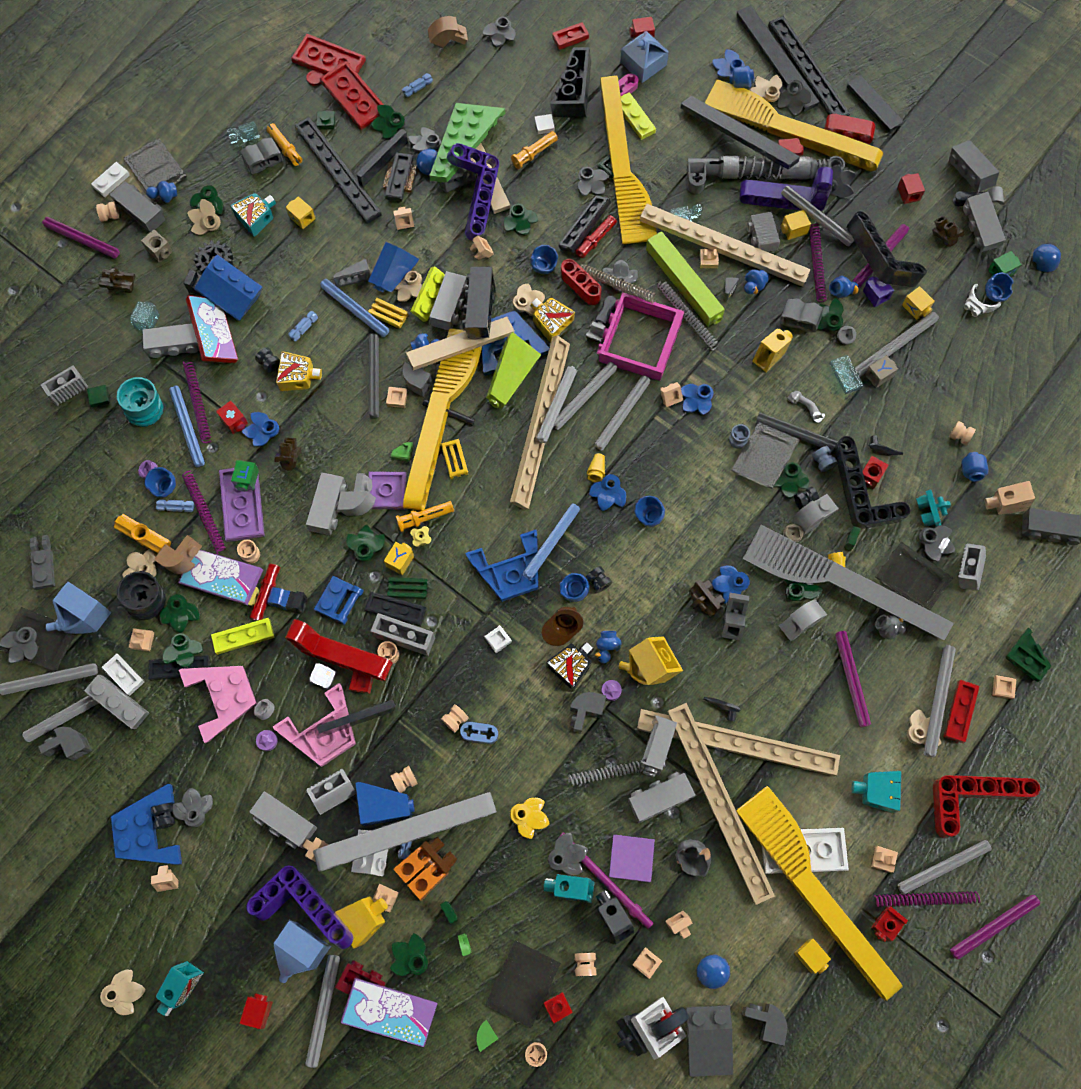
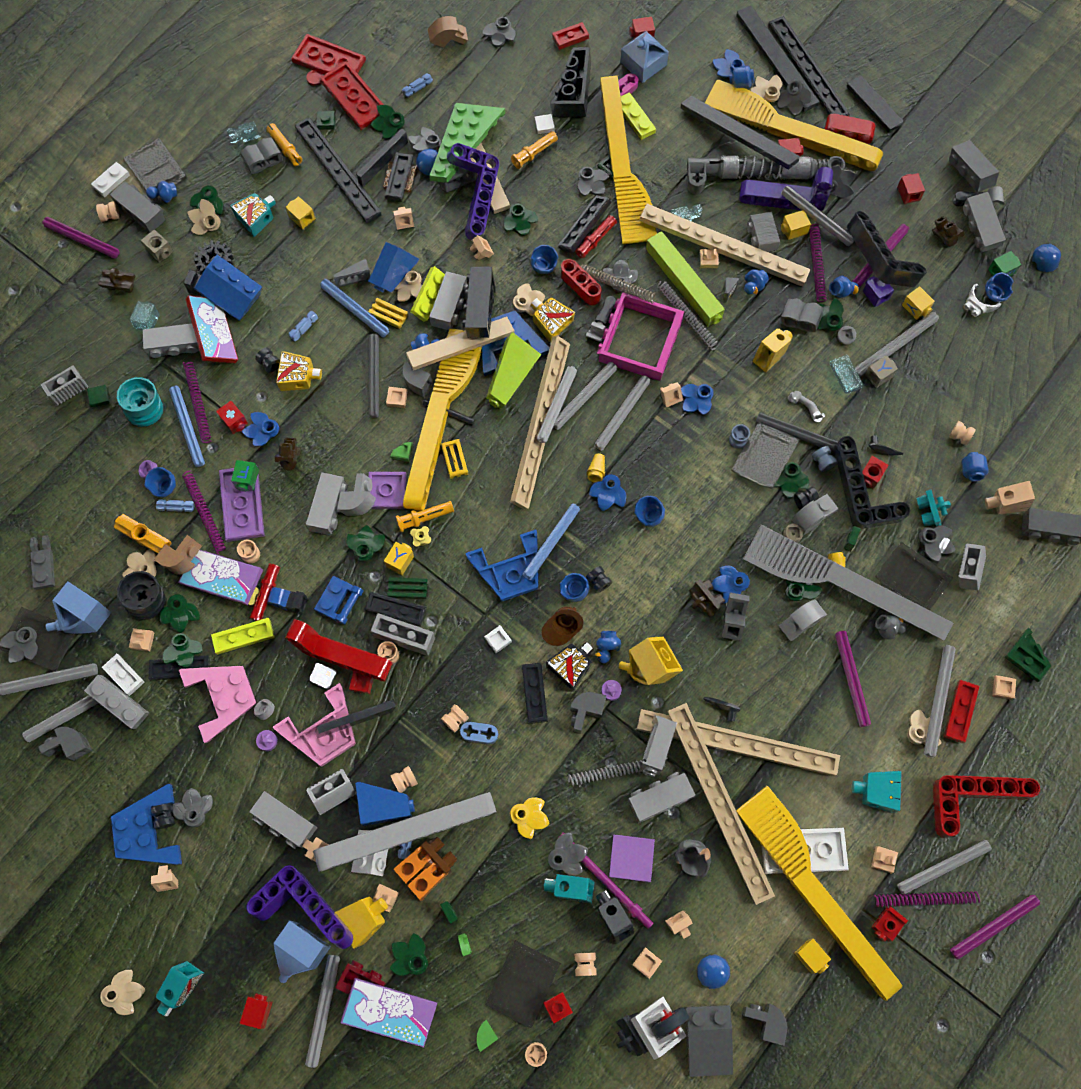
none -> black tile [522,663,548,724]

